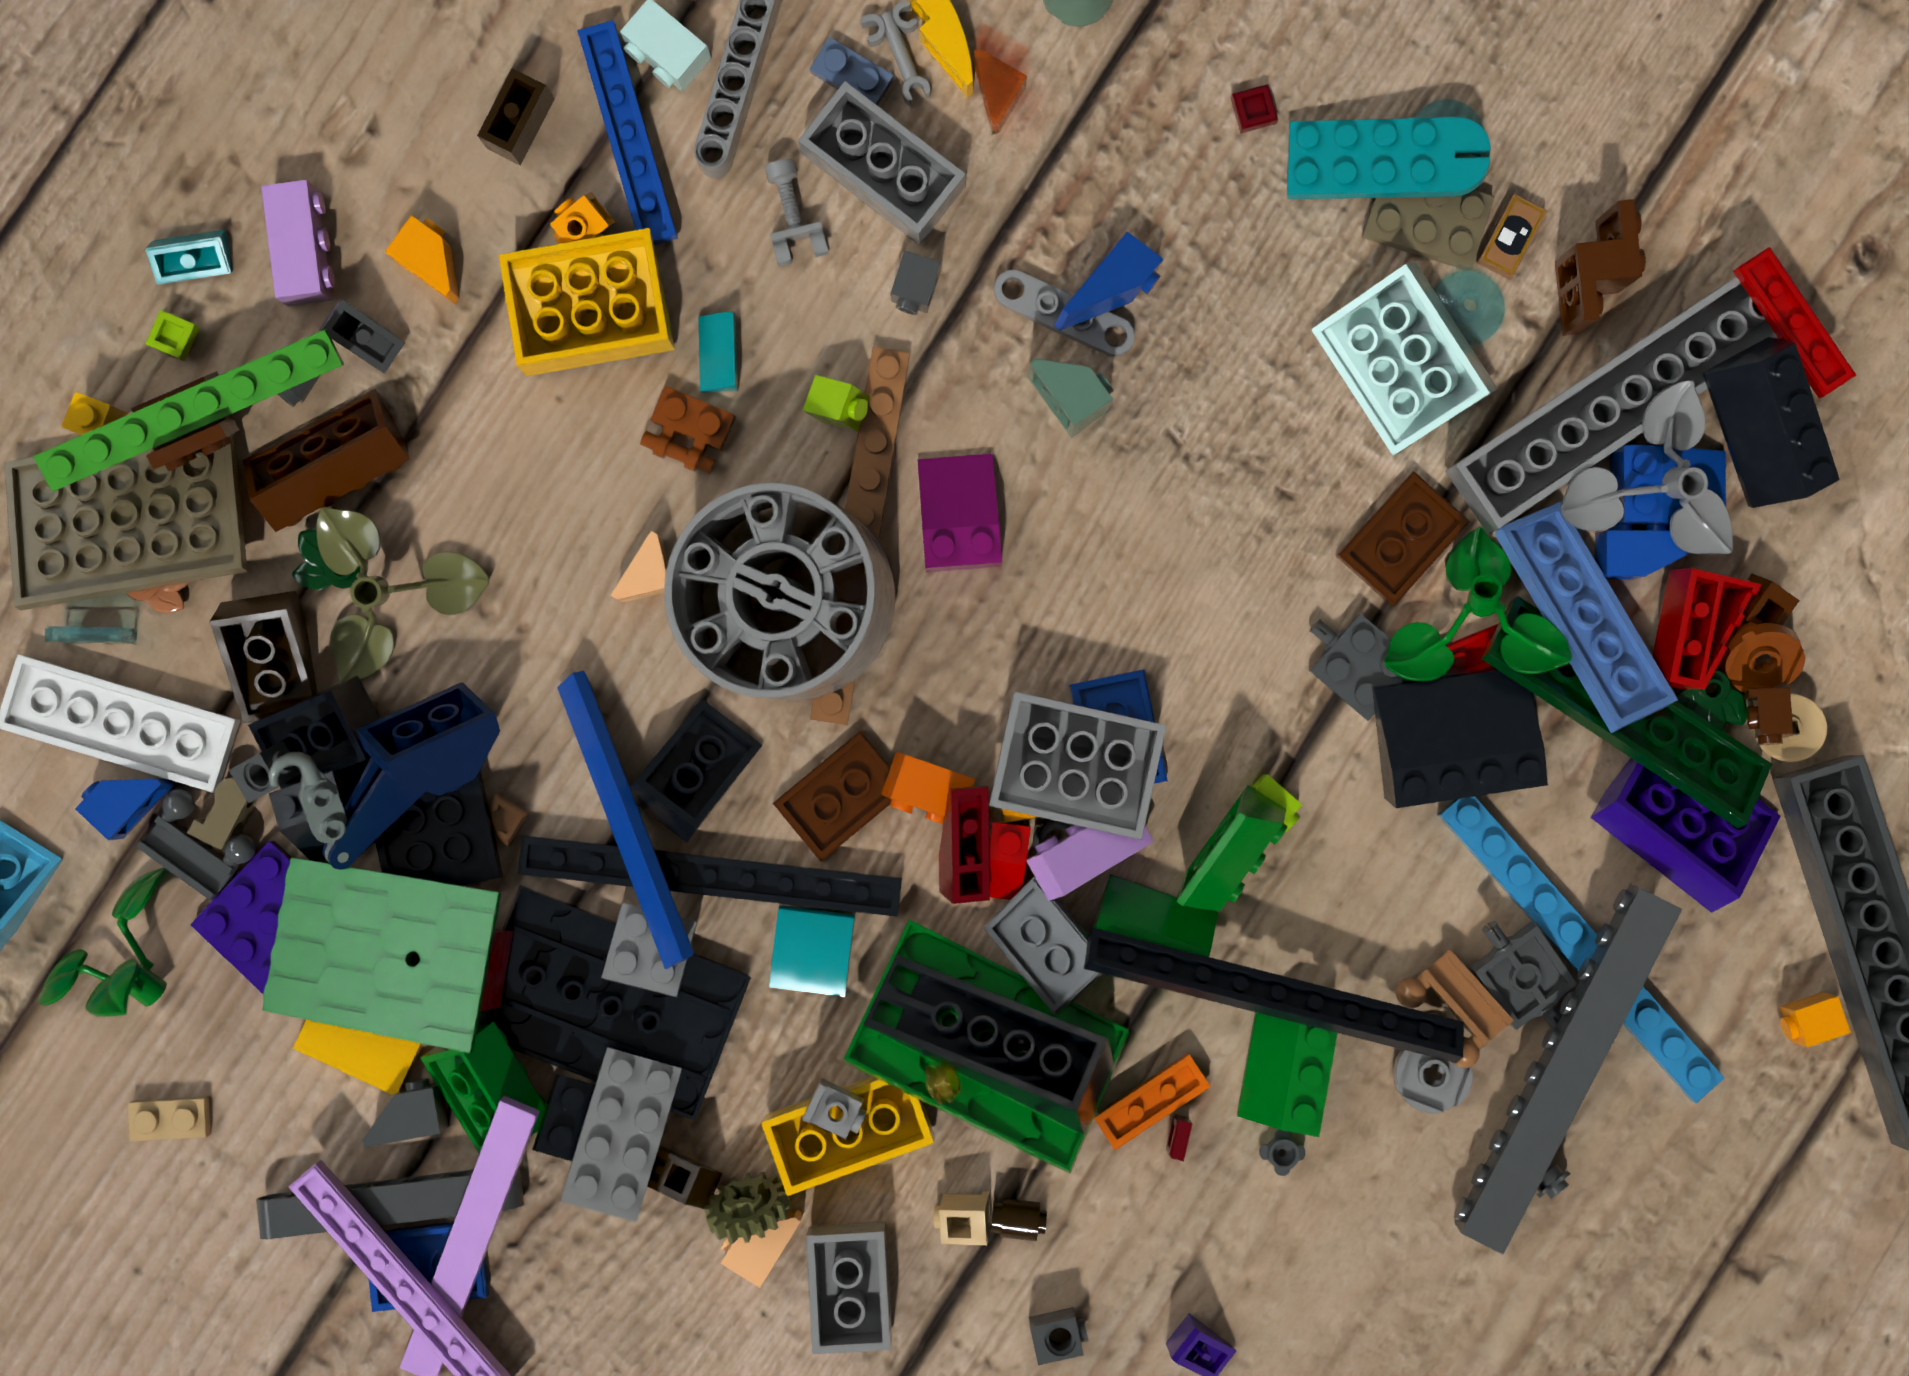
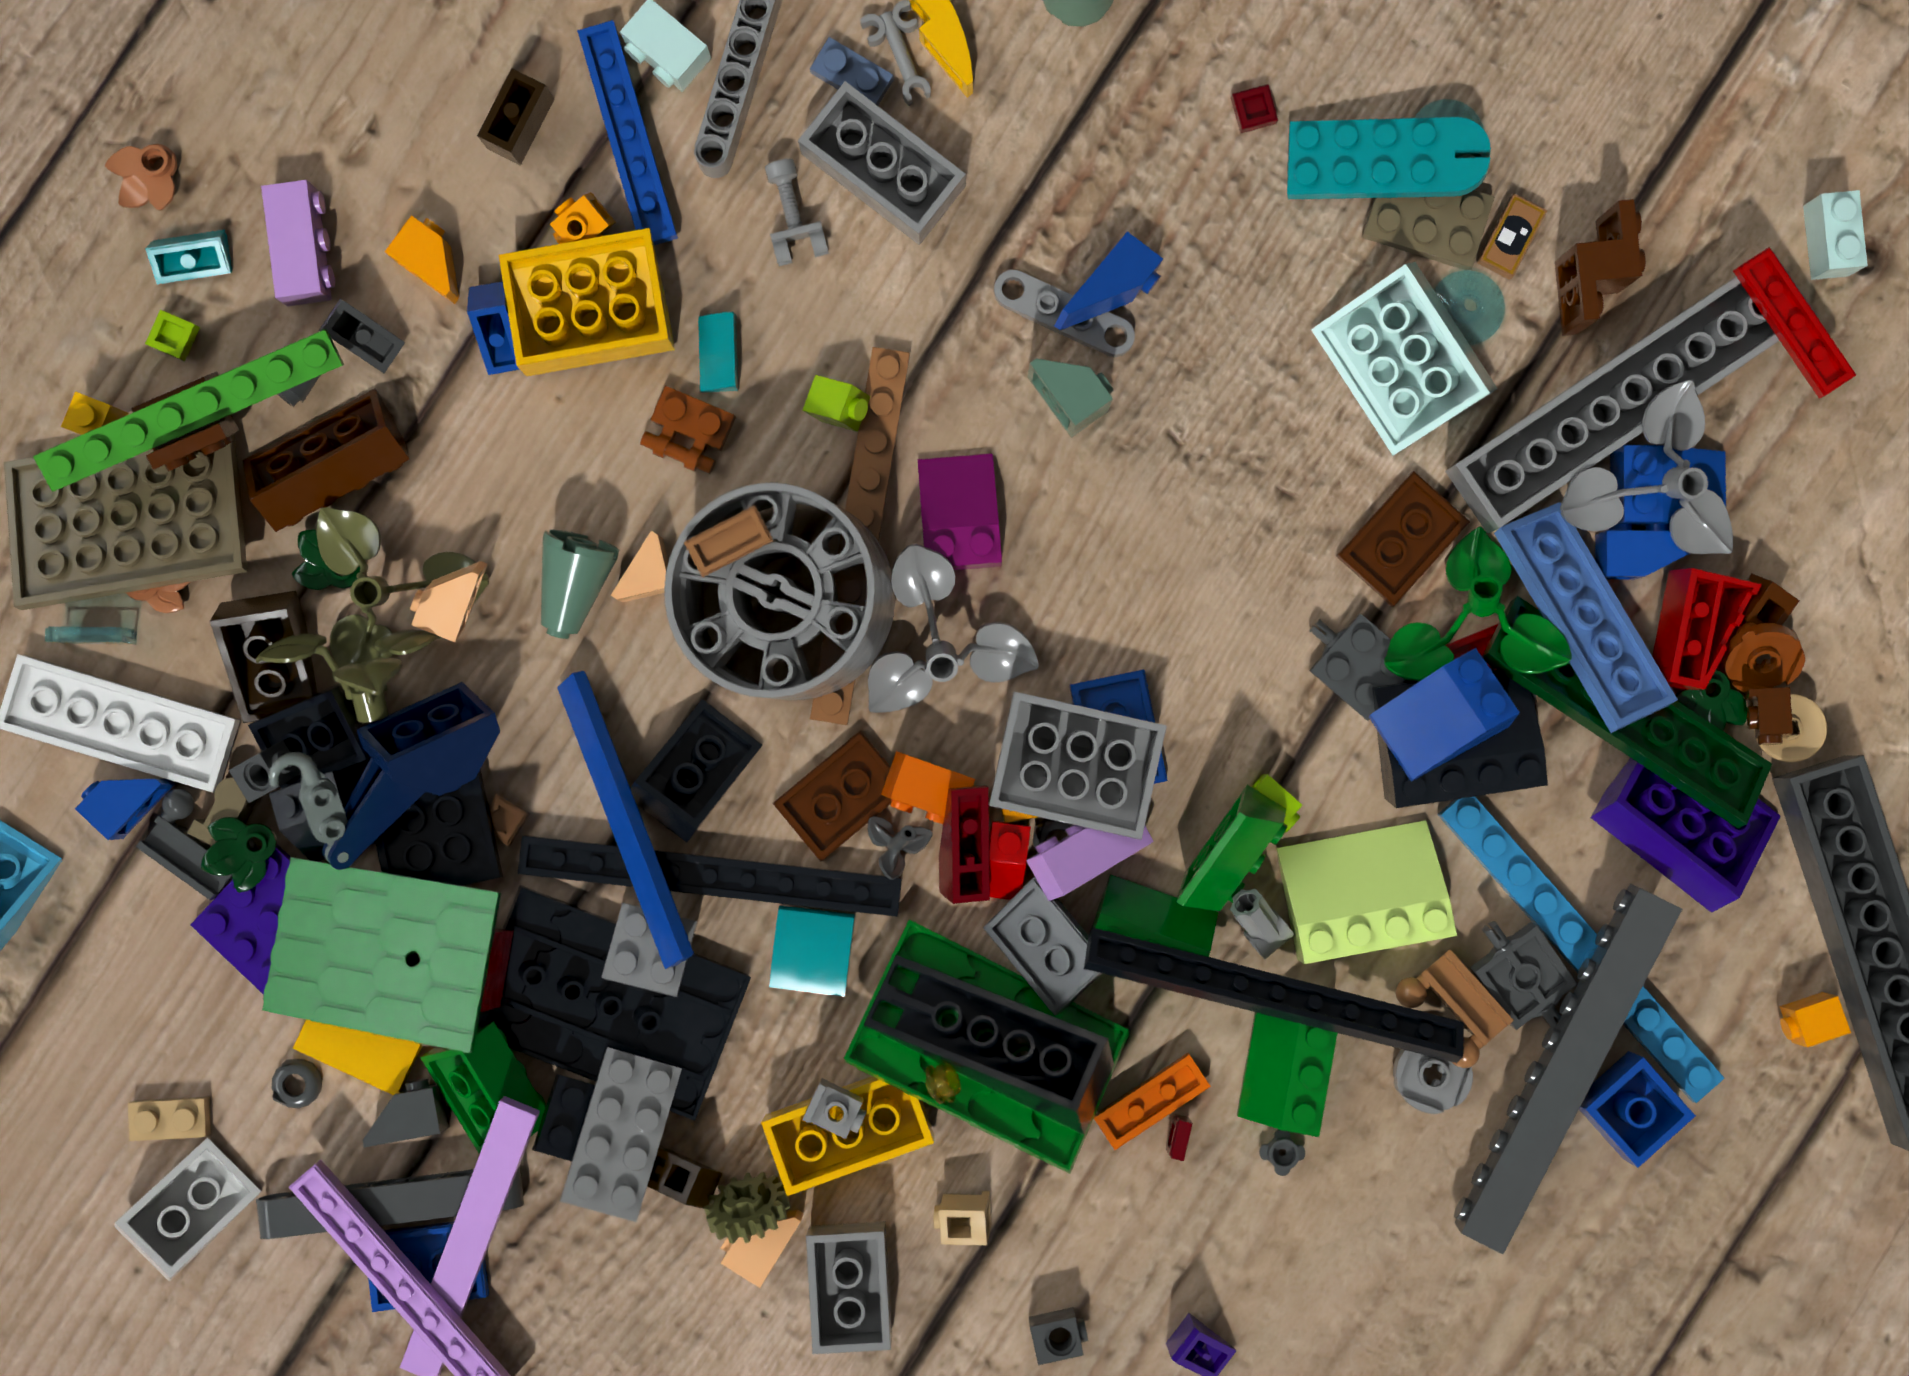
green plant [38,868,169,1017] -> none
dark grey brick [890,251,941,315] -> none
clear orange slope [973,49,1027,135] -> none
dark brown brick [991,1198,1047,1241] -> none
dark grey plate [1537,1164,1571,1199] -> none
black slope [1702,337,1840,508] -> none
none -> nougat plate [105,144,177,211]
none -> white slope [115,1138,261,1281]
none -> dark green plate [201,817,277,893]
none -> olive plant [256,629,440,723]
none -> dark grey piece [271,1059,322,1108]
none -> light nougat slope [410,561,488,642]
none -> blue slope [467,281,520,375]
none -> sand green cone [541,529,620,639]
none -> medium nougat tile [684,505,774,578]
none -> dark grey plant [867,816,933,880]
none -> light grey plant [868,544,1039,713]
none -> light grey piece [1230,889,1294,959]
none -> yellowish green slope [1276,820,1457,964]
none -> blue slope [1369,648,1520,781]
none -> blue brick [1579,1051,1696,1168]
none -> light aqua brick [1803,190,1868,280]

